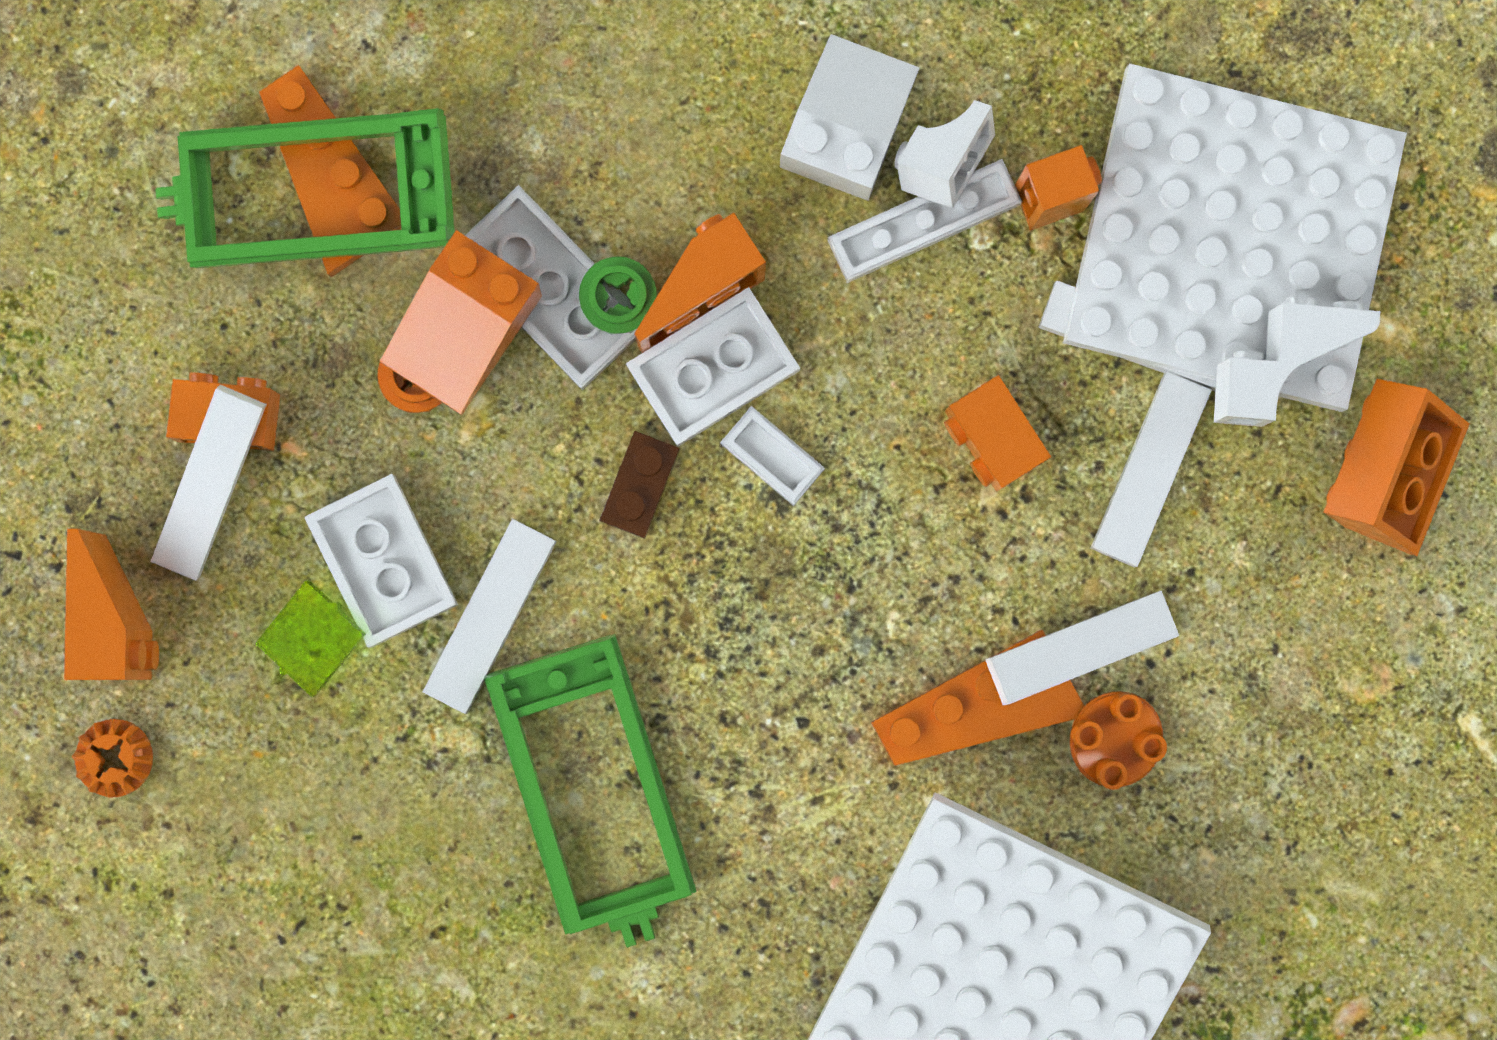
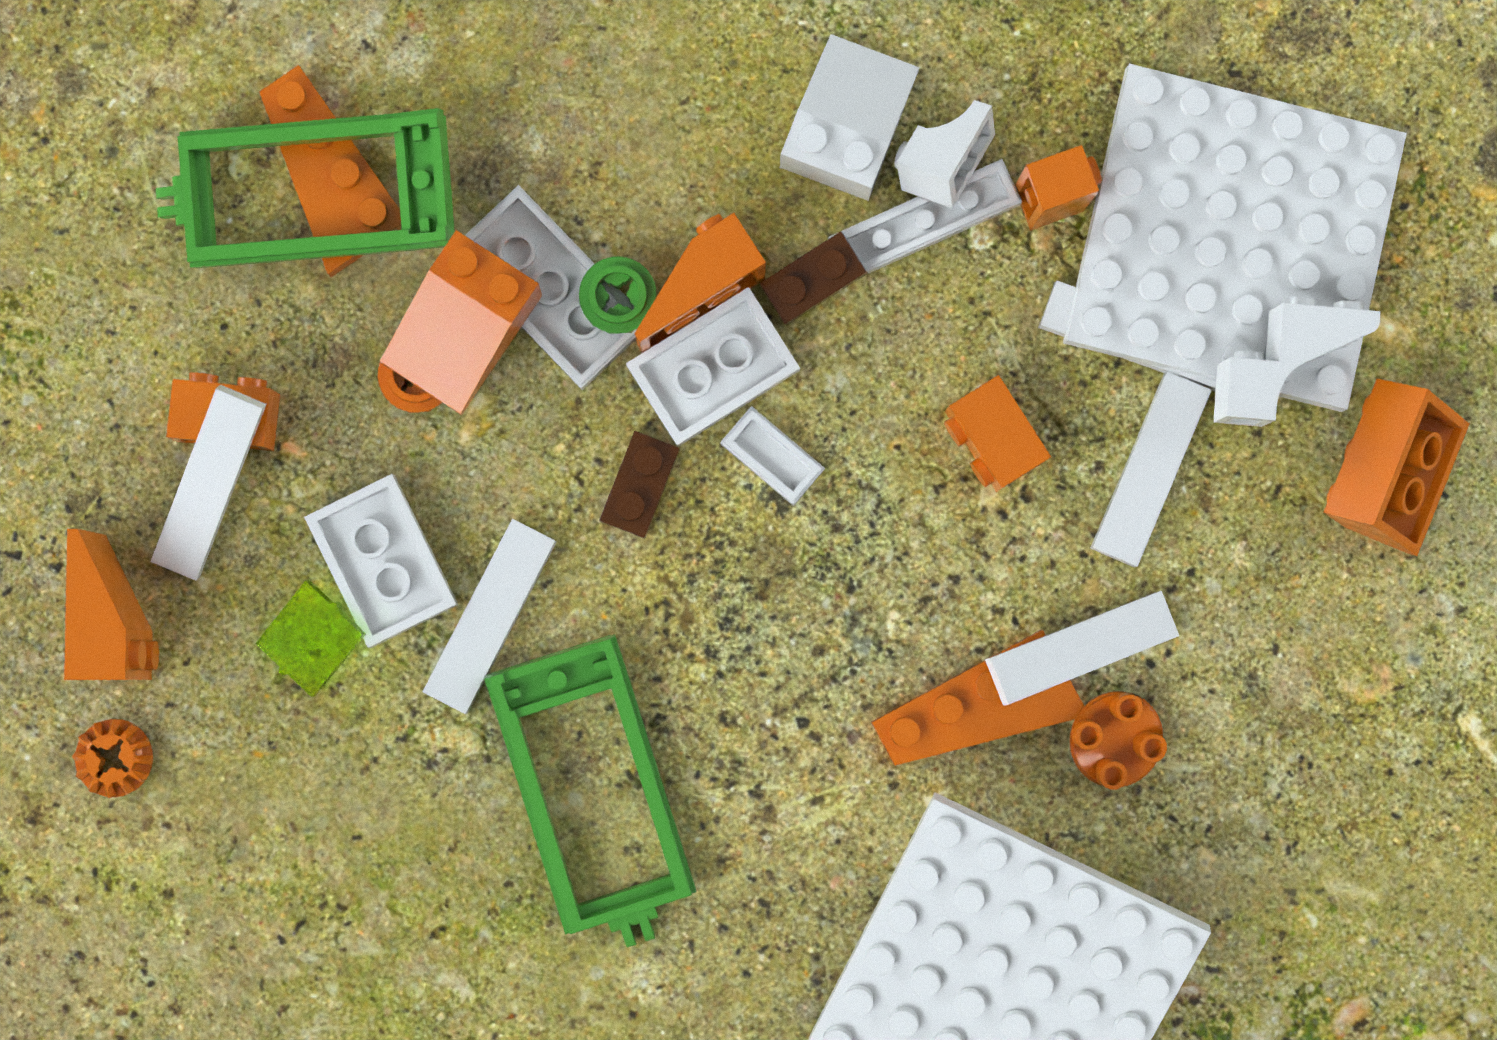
none -> reddish brown plate [760,231,868,325]

